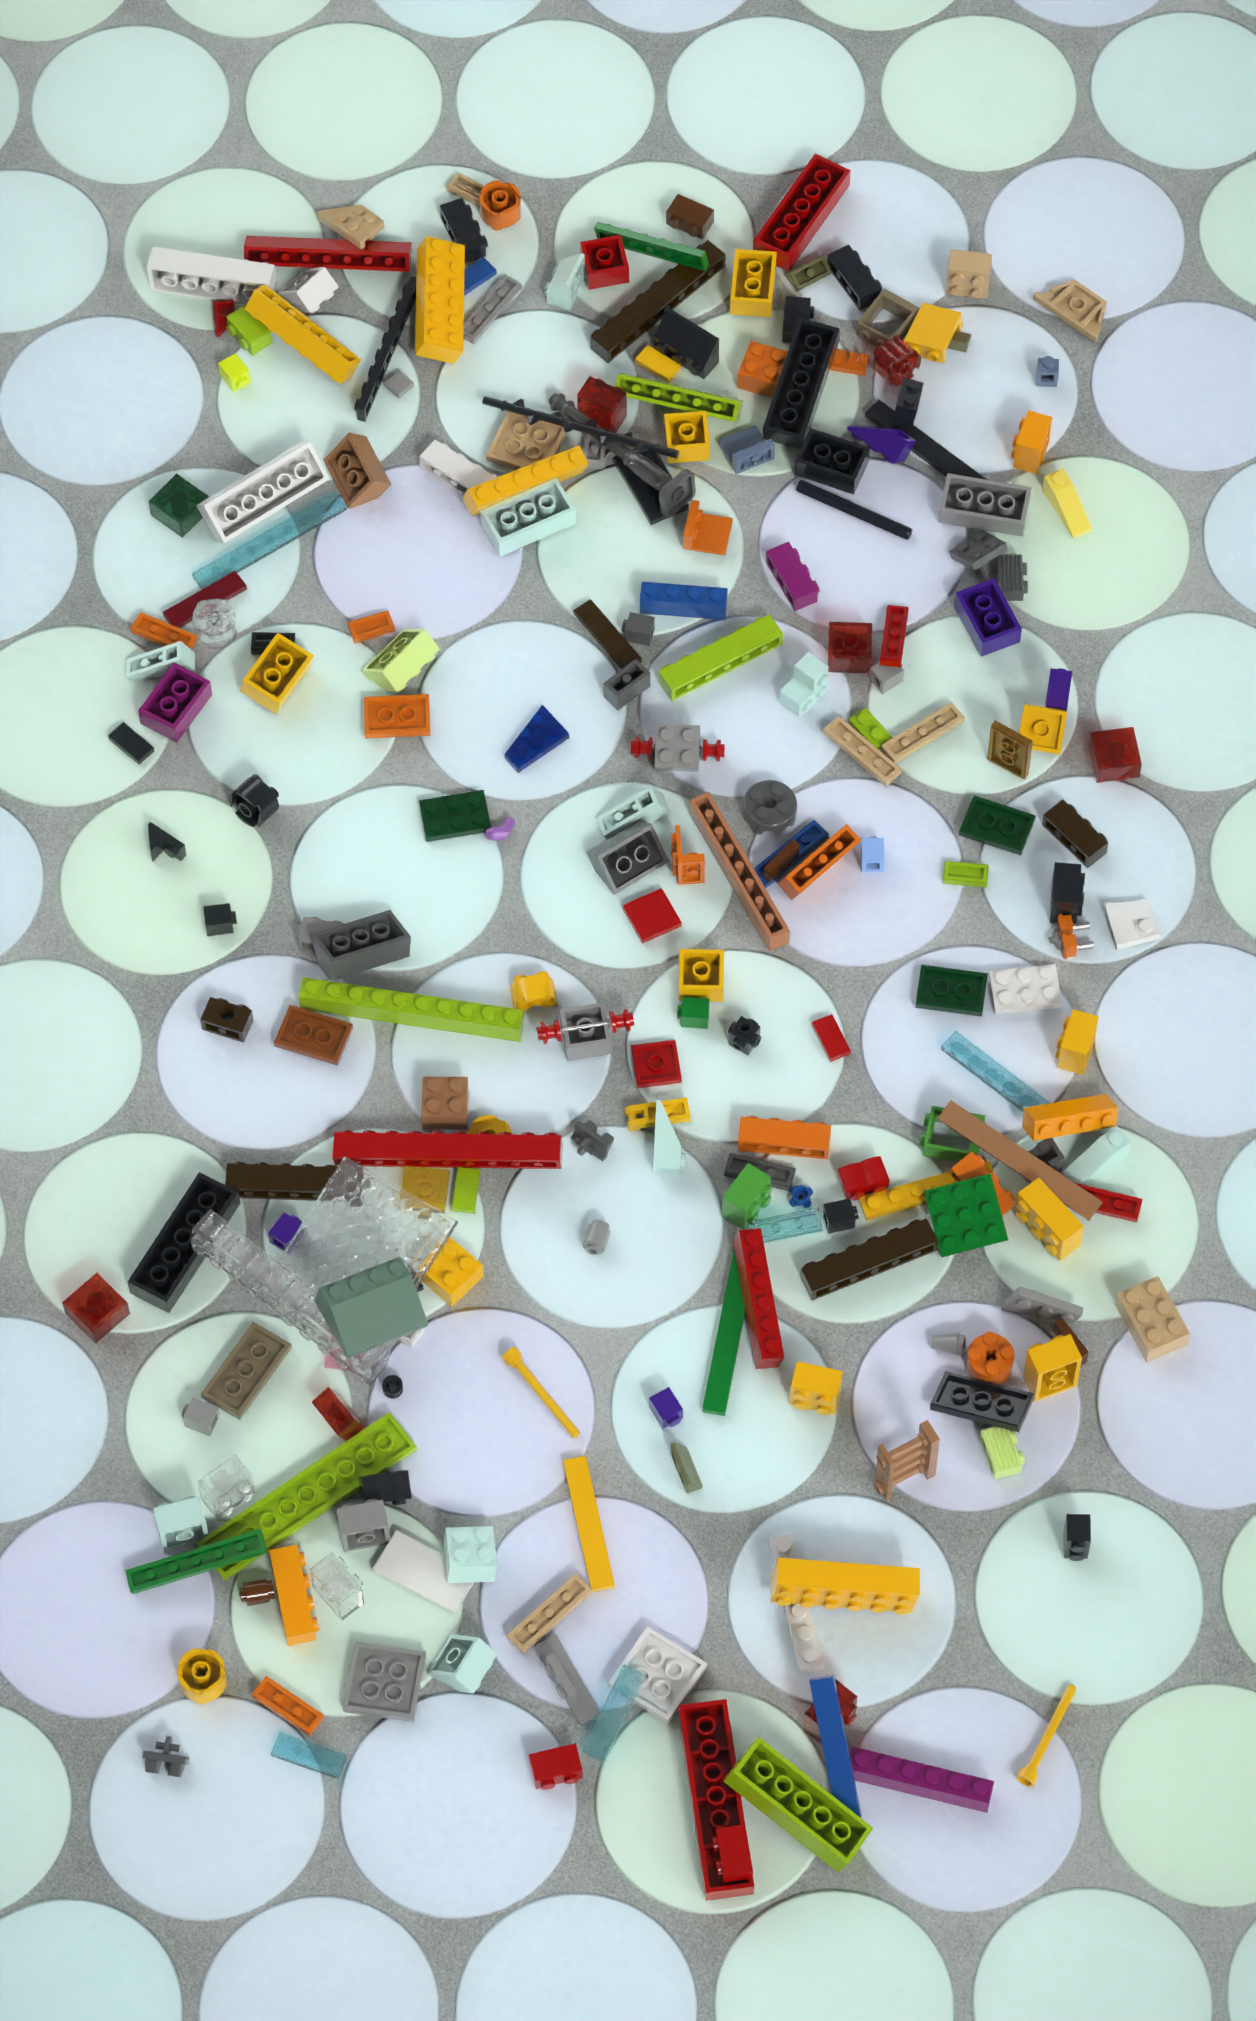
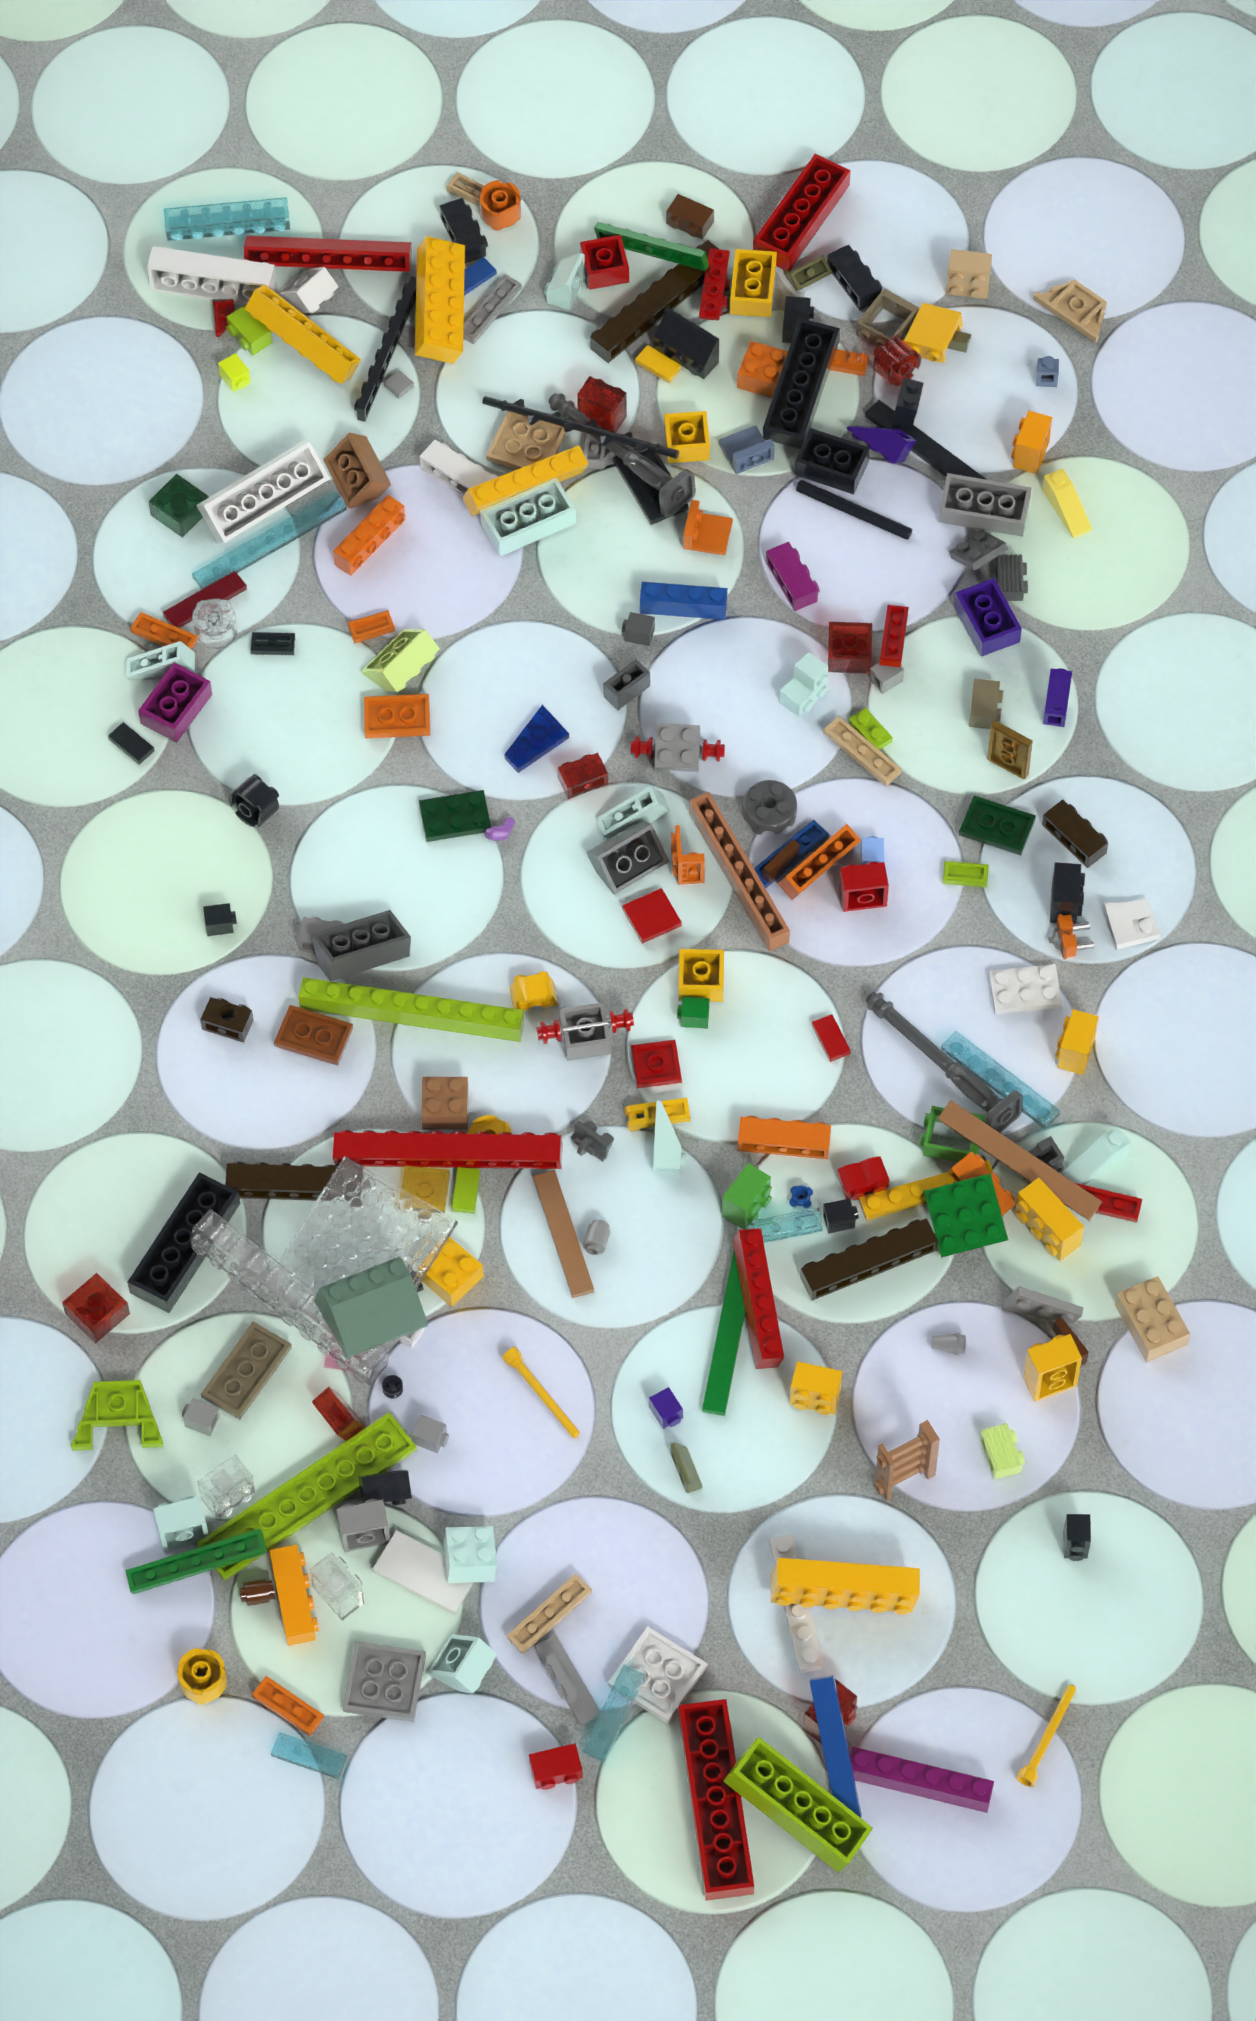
dark grey hips [142,1736,190,1777] -> none
black slope [148,822,186,861] -> none
yellow brick [240,633,314,714] -> none
dark purple brick [268,1212,304,1254] -> none
tan wing [317,205,385,249] -> none
yellow tile [563,1456,615,1592] -> none
dark brown tile [573,599,642,670] -> none
lime brick [613,373,744,422] -> none
lime brick [658,614,783,701] -> none
red brick [712,1824,753,1883] -> none
dark grey tile [724,1153,796,1192] -> none
black brick [728,1016,762,1055] -> none
tan plate [881,702,965,764] -> none
dark green plate [915,965,988,1017] -> none
black tile [930,1371,1034,1432] -> none
orange brick [967,1332,1015,1385] -> none
yellow tile [1019,703,1068,754] -> none
light orange brick [1022,1094,1118,1141] -> none
clear red brick [1088,727,1142,783] -> none
none -> lime wing [71,1380,164,1451]
none -> clear light blue brick [164,197,290,241]
none -> orange brick [333,495,406,576]
none -> light grey brick [411,1415,449,1453]
none -> medium nougat tile [533,1170,594,1298]
none -> clear red brick [558,753,608,799]
none -> red bracket [699,248,731,321]
none -> red brick [839,862,889,912]
none -> dark grey piece [866,992,1023,1133]
none -> dark tan brick [969,679,1004,729]

